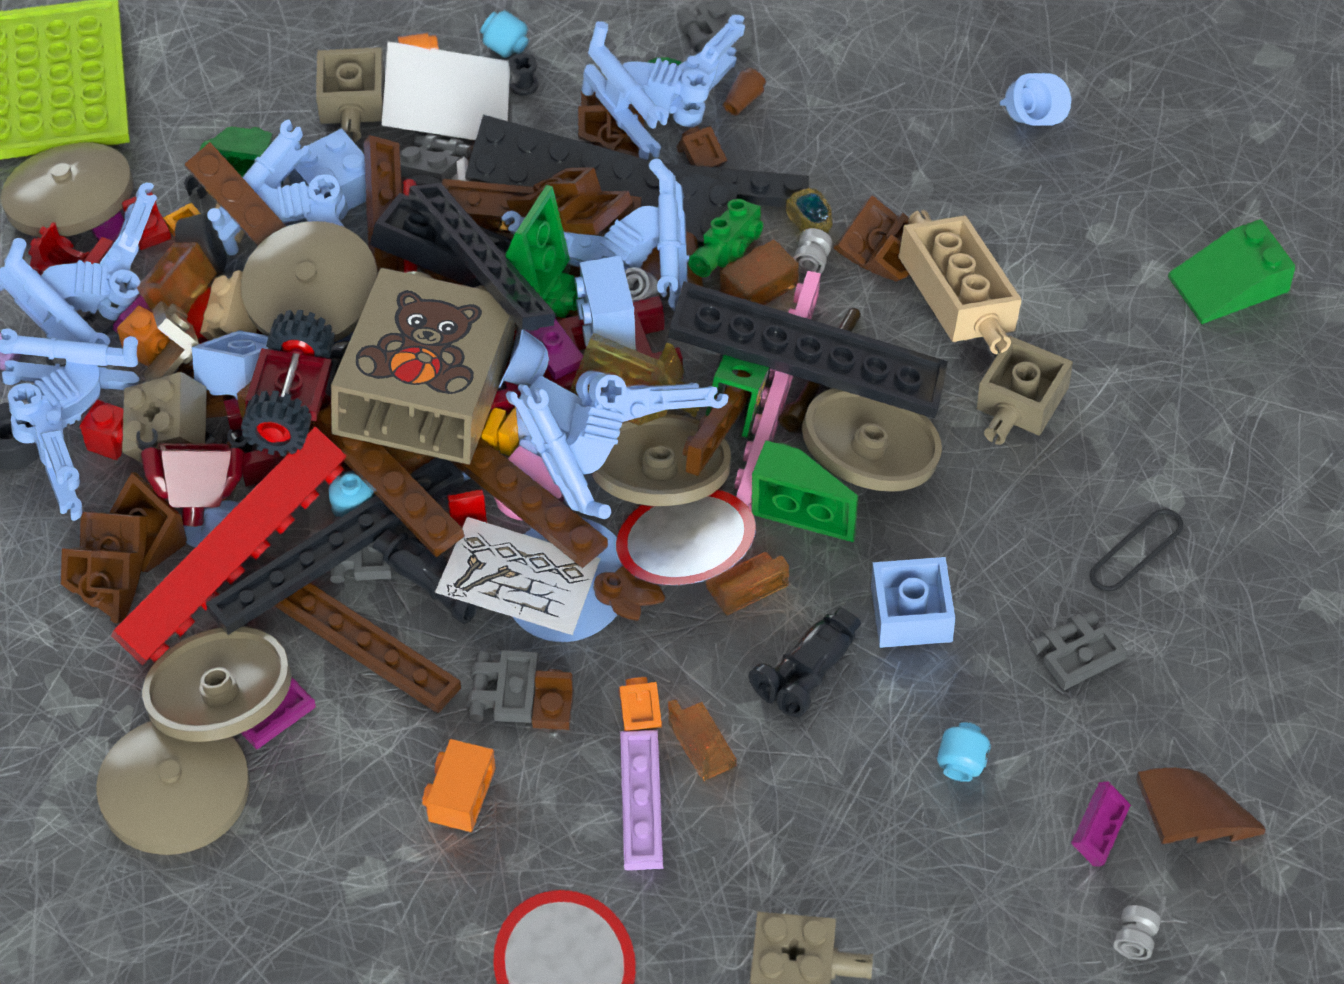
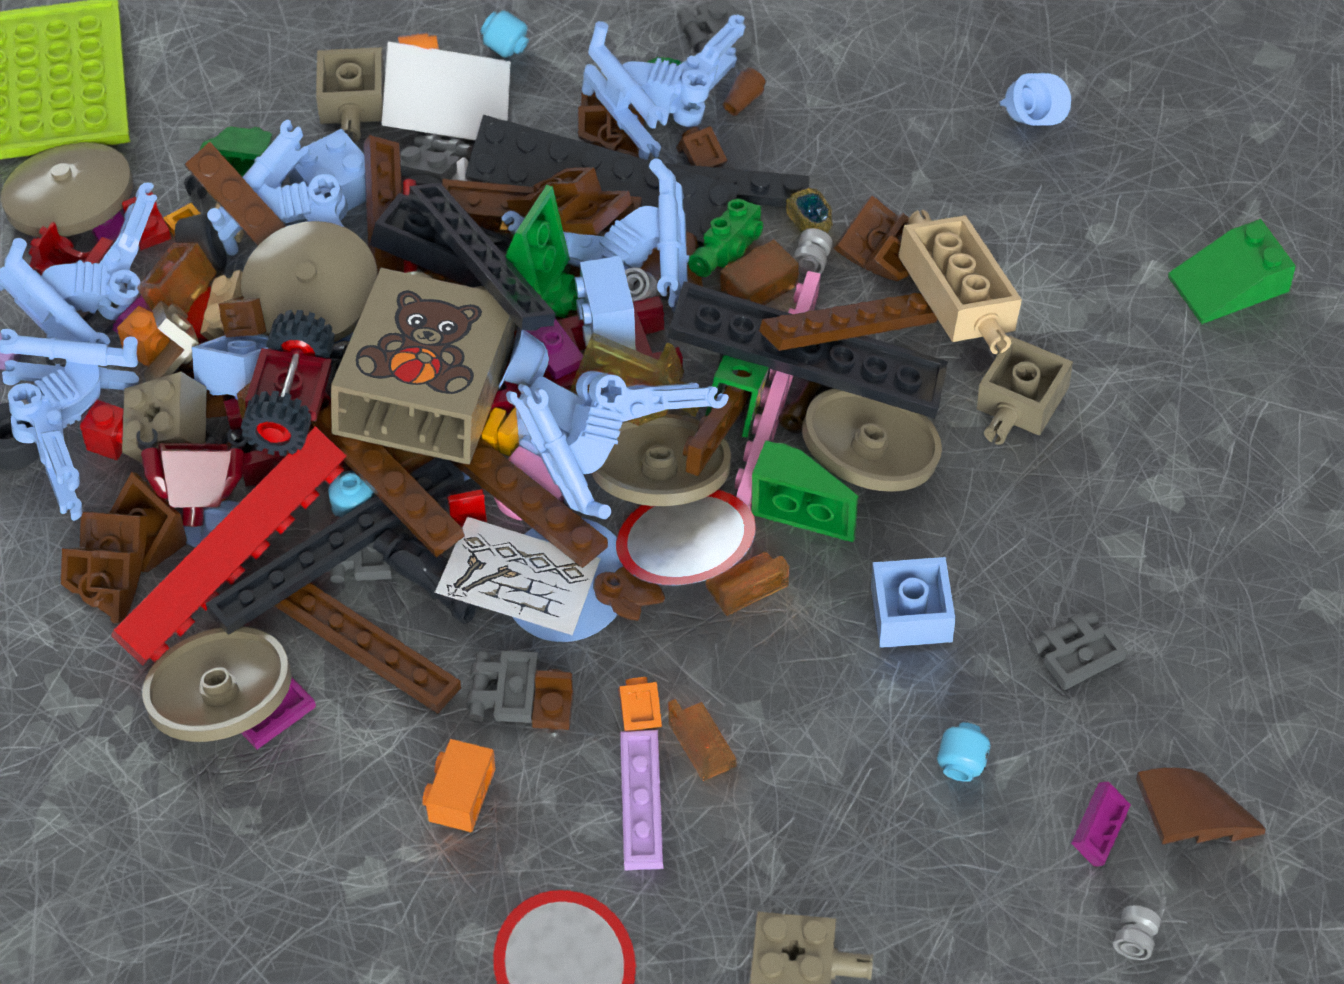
dark tan dish [96,721,250,855] -> none
black bush [508,53,538,96] -> none
black piece [748,608,861,717] -> none
black piece [1090,509,1184,591] -> none
none -> reddish brown bracket [218,296,266,337]
none -> reddish brown plate [759,293,937,351]

